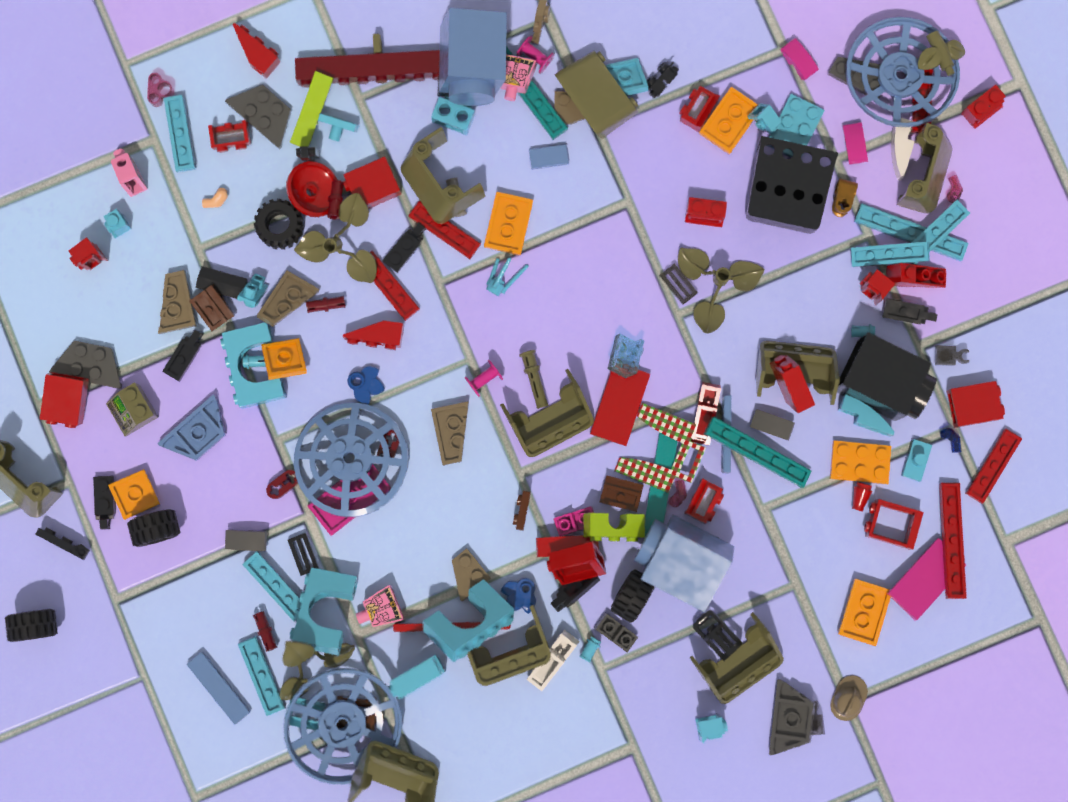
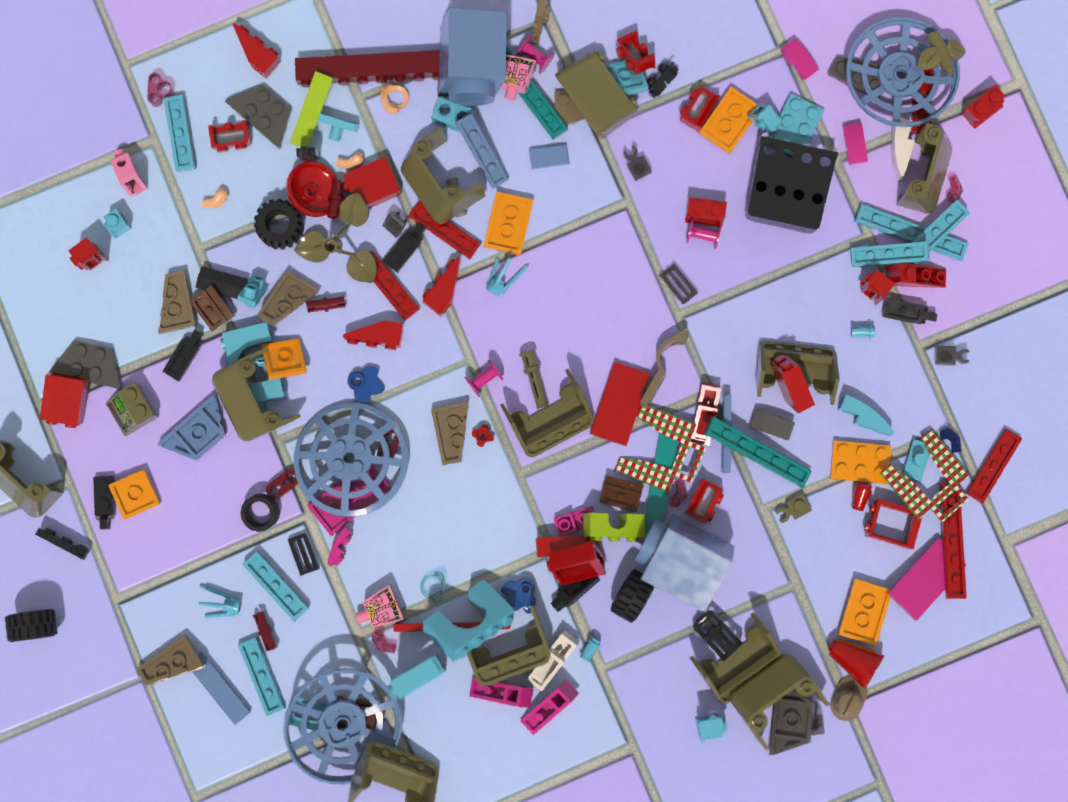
black tyre [127,509,181,547] -> none
dark grey slope [225,529,267,551] -> none
olive plant [279,641,355,700] -> none
medium azure arch [289,567,358,656] -> none
olive tile [373,34,383,54] -> none
dark tan wing [452,548,491,601] -> none
reddish brown plate [513,491,531,531] -> none
dark grey slope [594,613,638,653] -> none
clear light blue bracket [607,334,644,378] -> none
olive plant [678,248,765,334] -> none
pearl gold piece [832,178,858,217] -> none
black container [837,332,937,421] -> none
red brick [946,381,1005,428] -> none
none -> dark tan wing [136,635,205,686]
none -> medium azure plant [198,585,241,618]
none -> olive windscreen [212,347,301,442]
none -> black tyre [240,493,280,532]
none -> dark pink slope [327,527,352,567]
none -> light nougat arm [336,152,364,170]
none -> clear pink arm [372,631,397,654]
none -> light nougat piece [380,83,409,114]
none -> clear smoke tile [382,212,408,238]
none -> clear light blue piece [420,571,446,604]
none -> red slope [422,257,461,317]
none -> medium blue tile [455,113,509,189]
none -> dark pink slope [469,677,534,708]
none -> red plate [472,424,494,447]
none -> dark pink slope [520,679,579,735]
none -> red window [615,30,656,75]
none -> clear smoke plate [623,145,652,182]
none -> dark tan piece [640,330,689,410]
none -> dark pink piece [686,219,722,249]
none -> olive windscreen [730,654,830,750]
none -> olive plate [775,494,812,523]
none -> red cone [828,639,885,688]
none -> piece [880,429,970,522]

